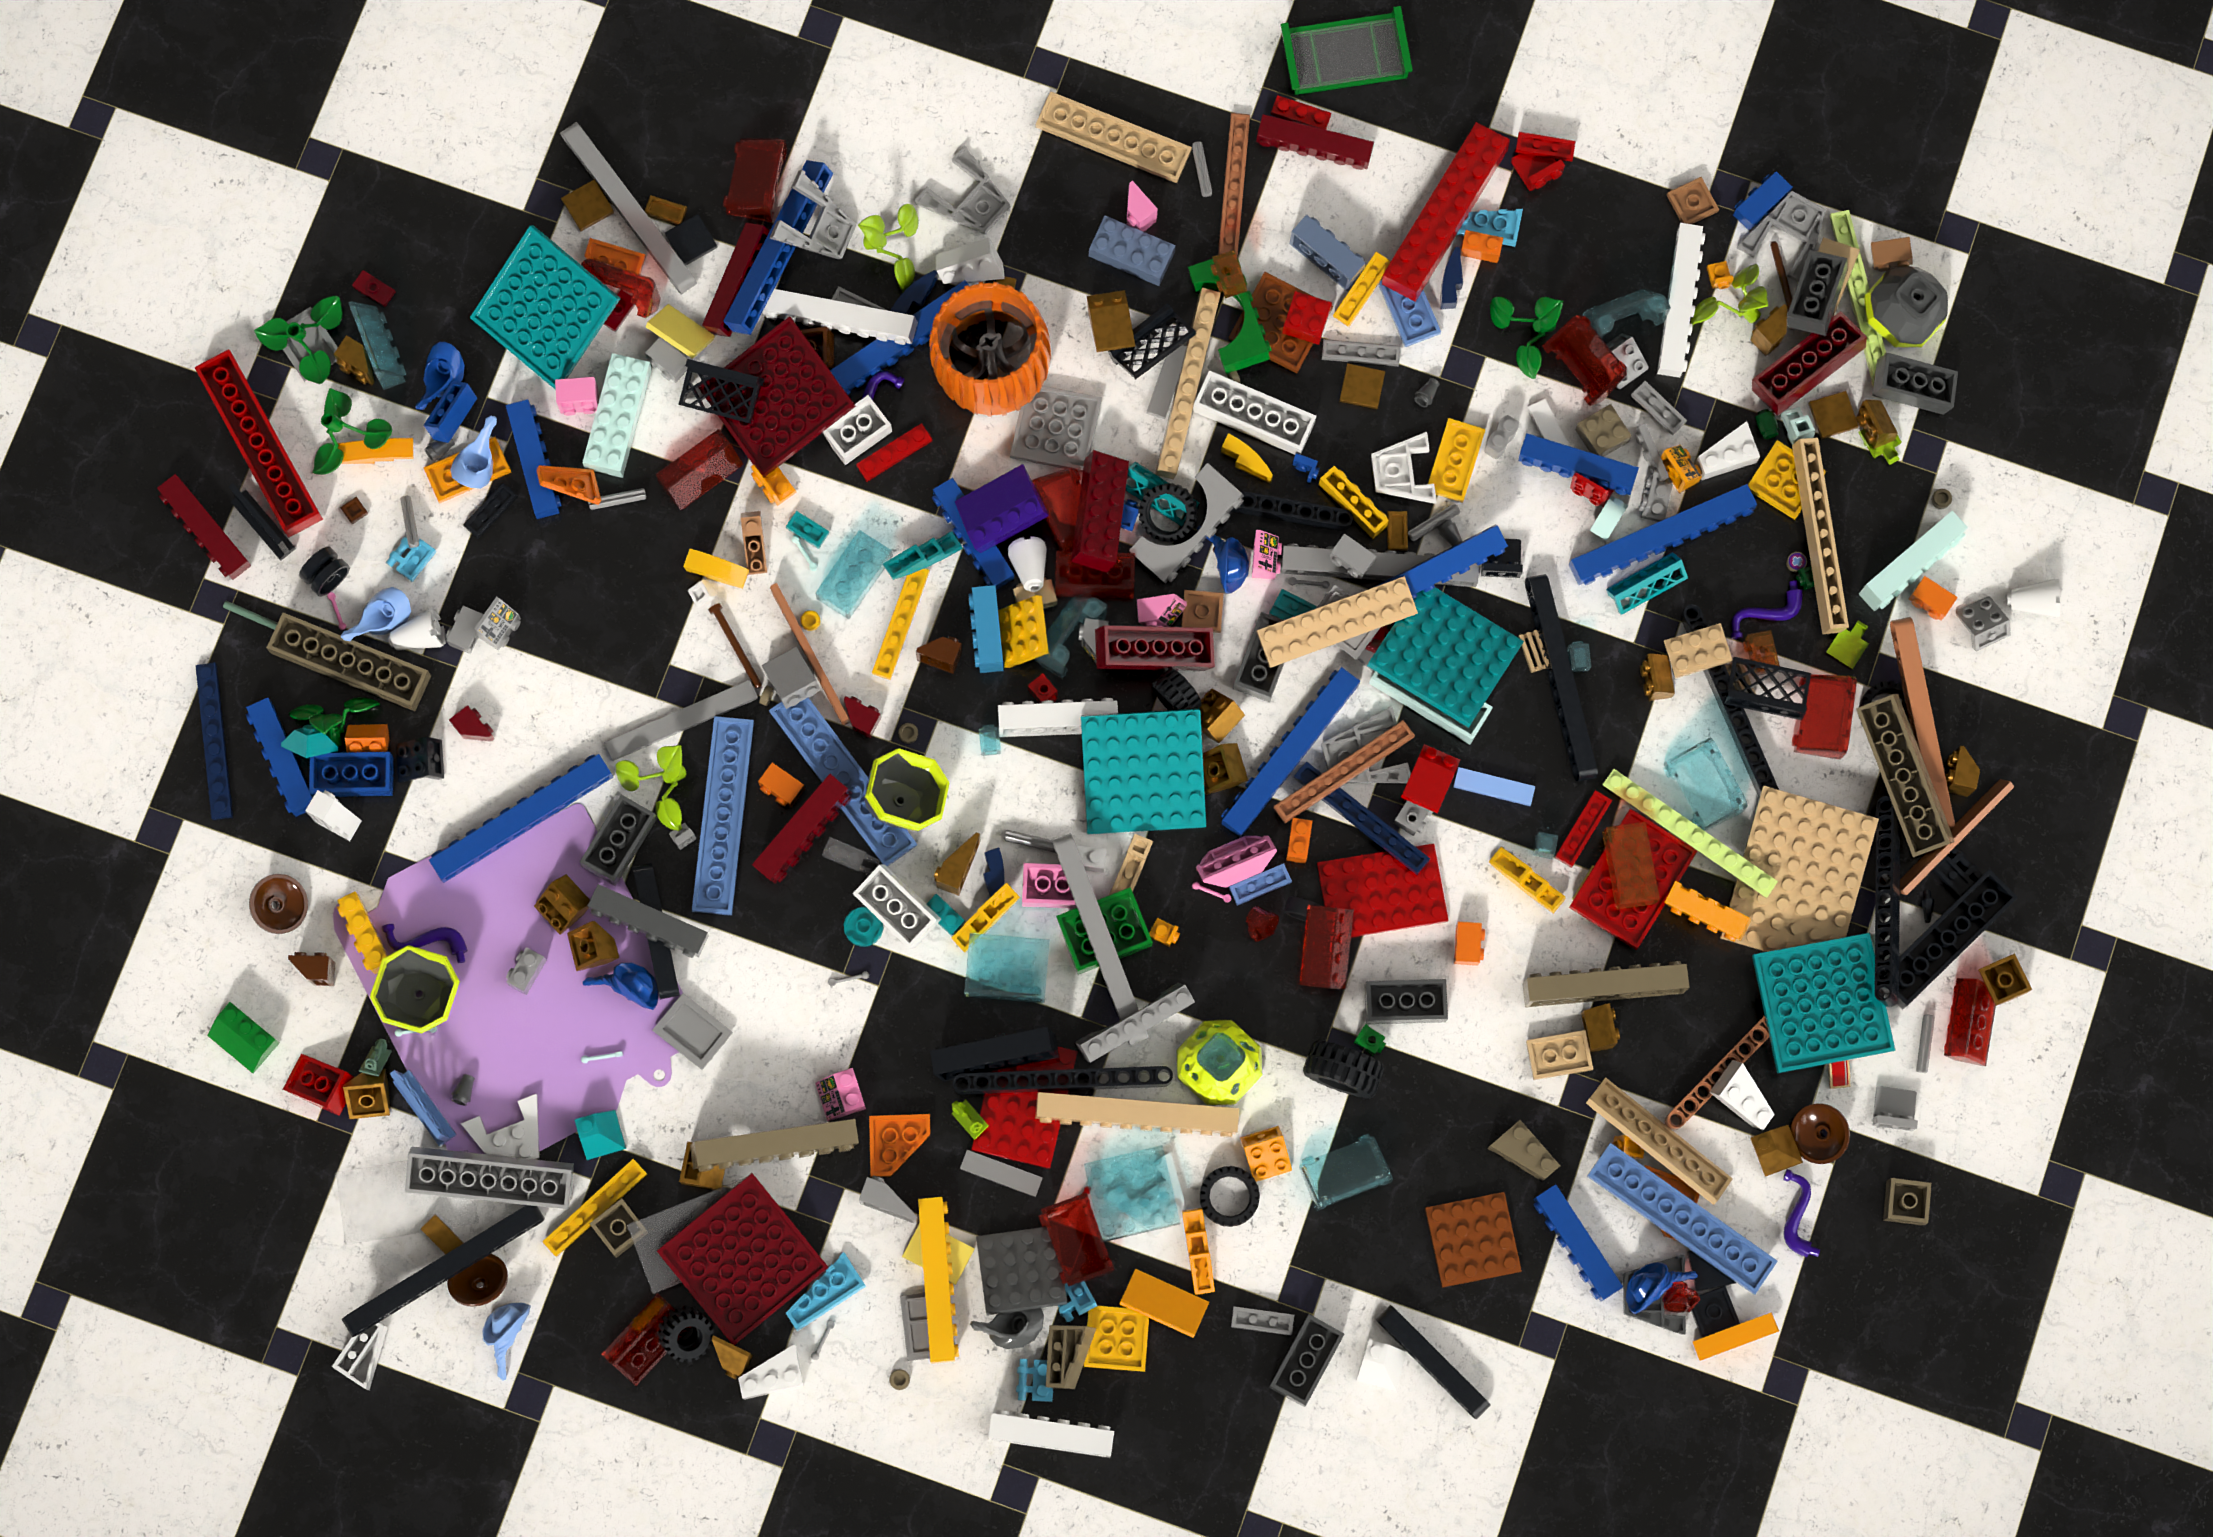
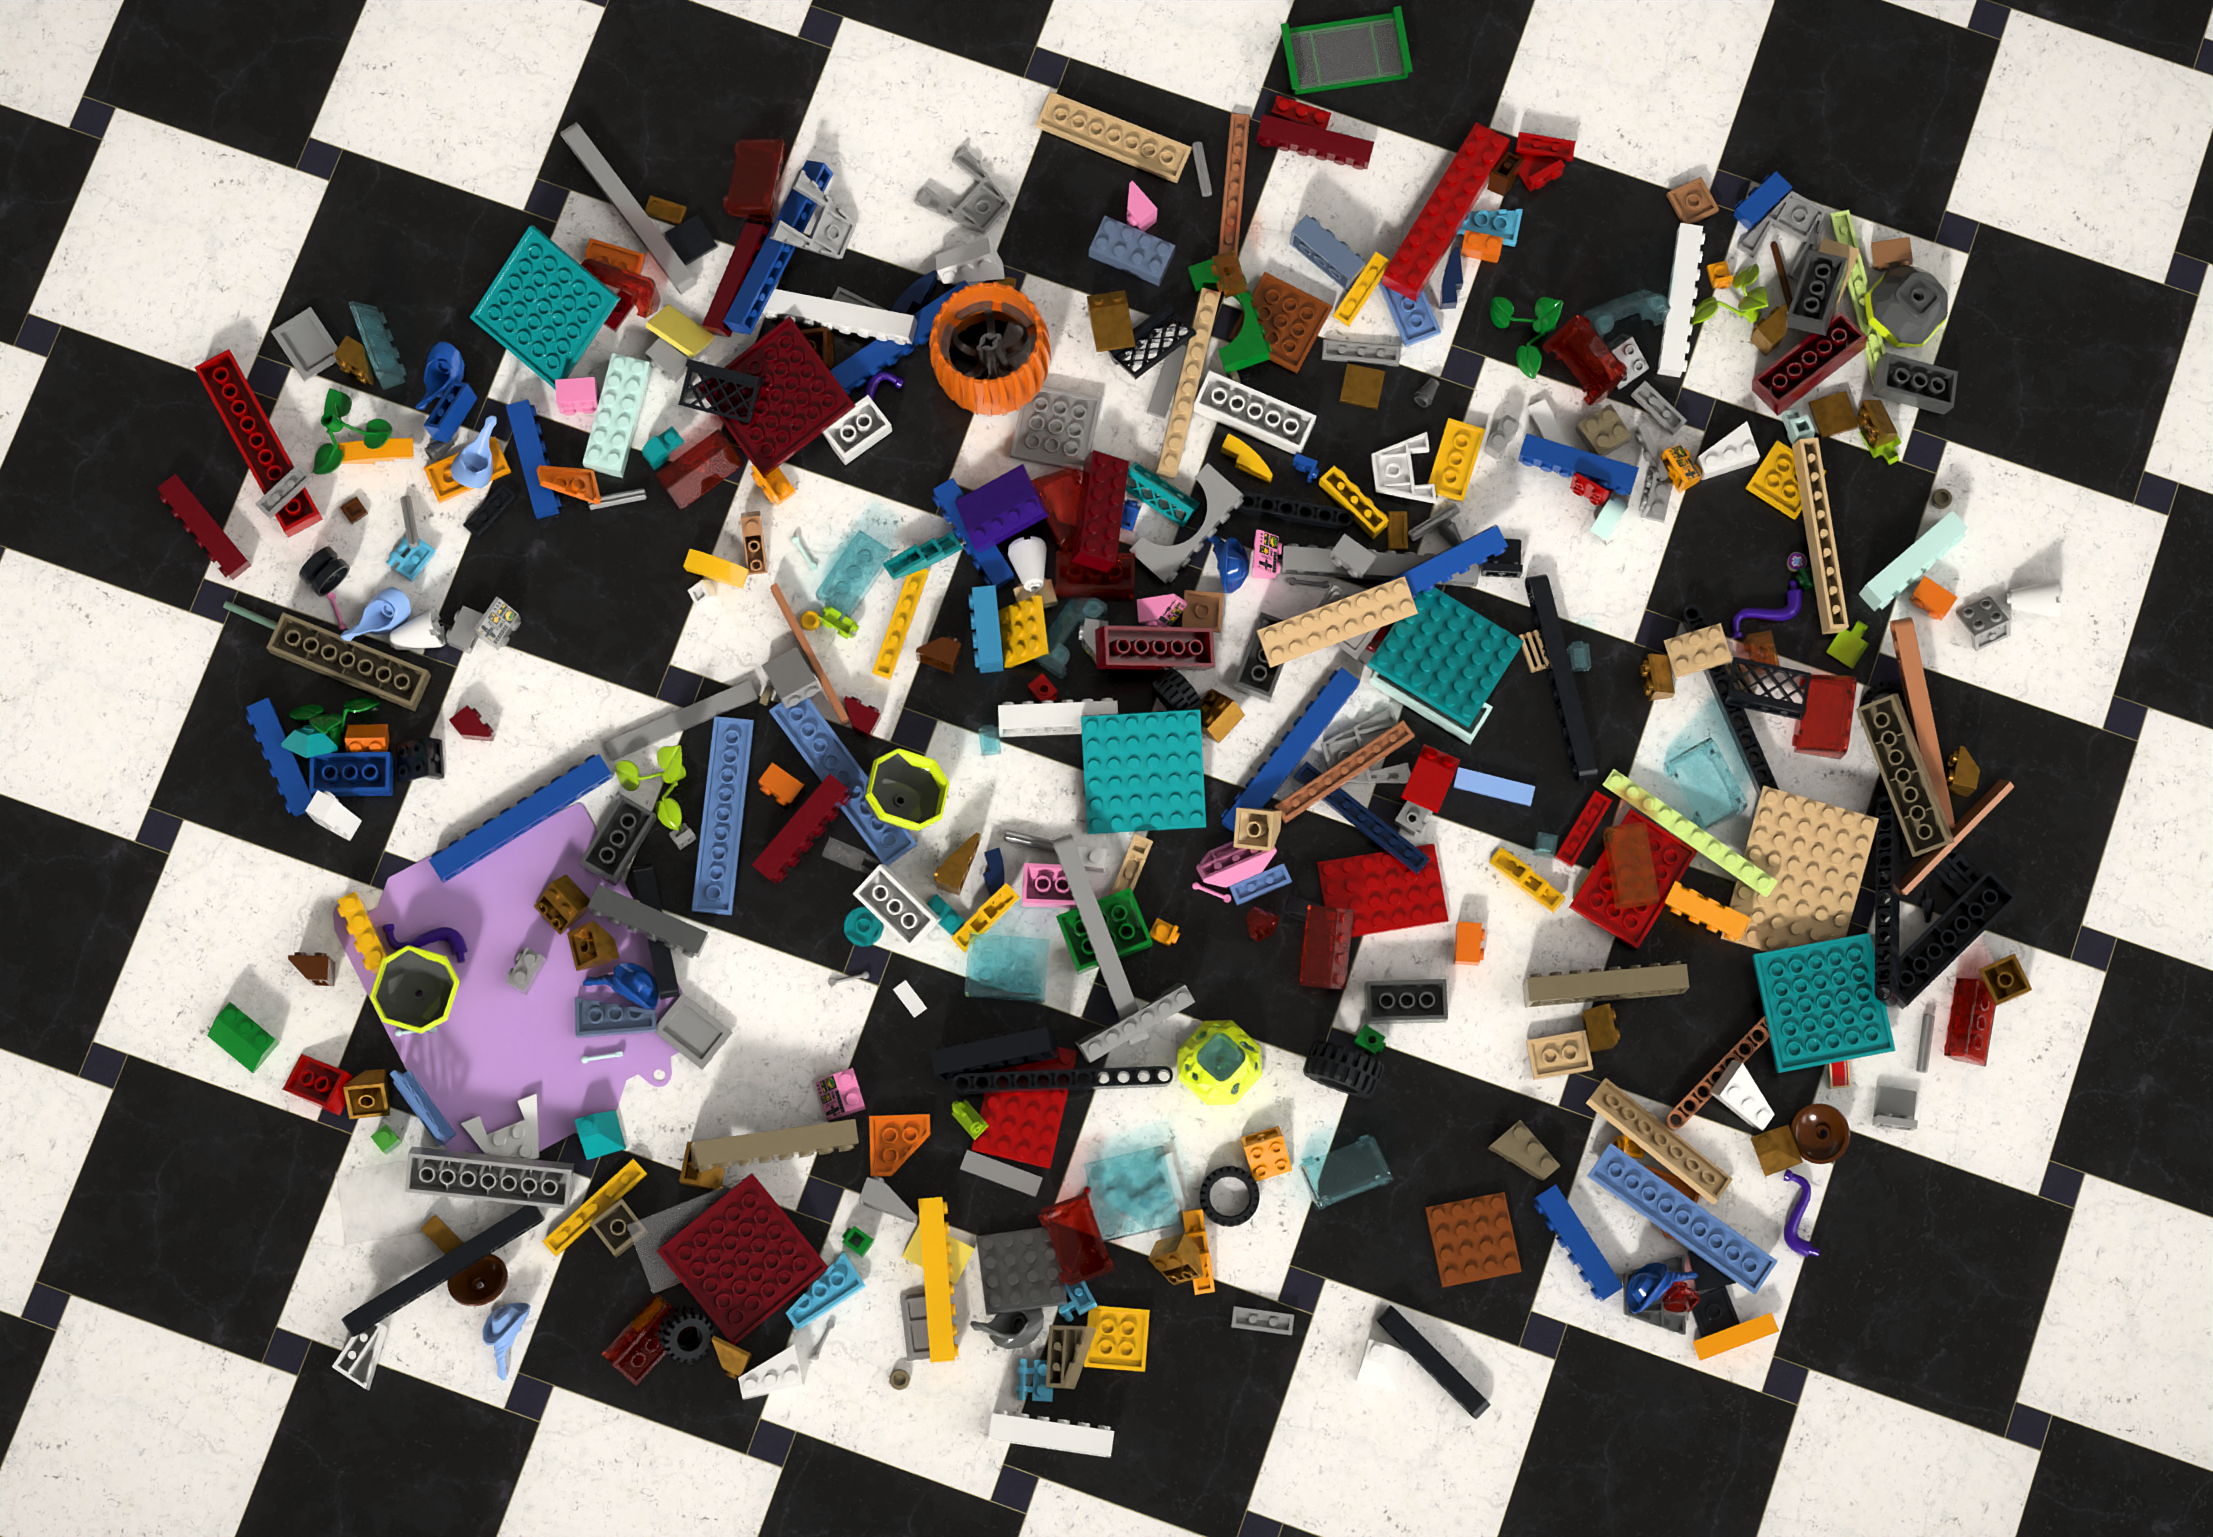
dark blue plate [195,663,233,820] -> none
black fence [228,483,296,561] -> none
reddish brown dish [249,874,308,934] -> none
green plant [254,296,343,384] -> none
dark red plate [352,270,396,308] -> none
sand green hinge [359,1039,392,1077] -> none
dark grey cone [451,1074,475,1106] -> none
pearl gold tile [561,179,614,231] -> none
reddish brown bar [708,603,762,689] -> none
teal plate [786,511,830,549] -> none
red plate [856,423,932,482] -> none
lime plant [858,204,919,292] -> none
dark tan tile [898,723,918,744] -> none
tan brick [1035,1092,1239,1137] -> none
light orange tile [1120,1269,1209,1338] -> none
black tyre [1138,483,1198,542] -> none
pearl gold slope [1203,743,1248,795] -> none
teal plate [1269,589,1317,620] -> none
dark grey brick [1269,1314,1345,1407] -> none
red brick [1282,291,1332,345] -> none
orange brick [1286,818,1312,864] -> none
blue brick [1569,484,1757,585] -> none
teal fence [1606,552,1688,615] -> none
dark green brick [1755,409,1779,439] -> none
dark tan brick [1883,1178,1932,1225] -> none
none -> light grey plate [255,464,313,519]
none -> bright green brick [370,1124,402,1155]
none -> sand blue wing [575,997,657,1038]
none -> teal brick [642,426,684,470]
none -> lime hinge [818,606,860,639]
none -> green brick [842,1226,874,1258]
none -> white sticker [893,980,927,1018]
none -> pearl gold slope [1148,1233,1203,1285]
none -> tan slope [1233,807,1282,851]
none -> reddish brown slope [1487,151,1524,196]

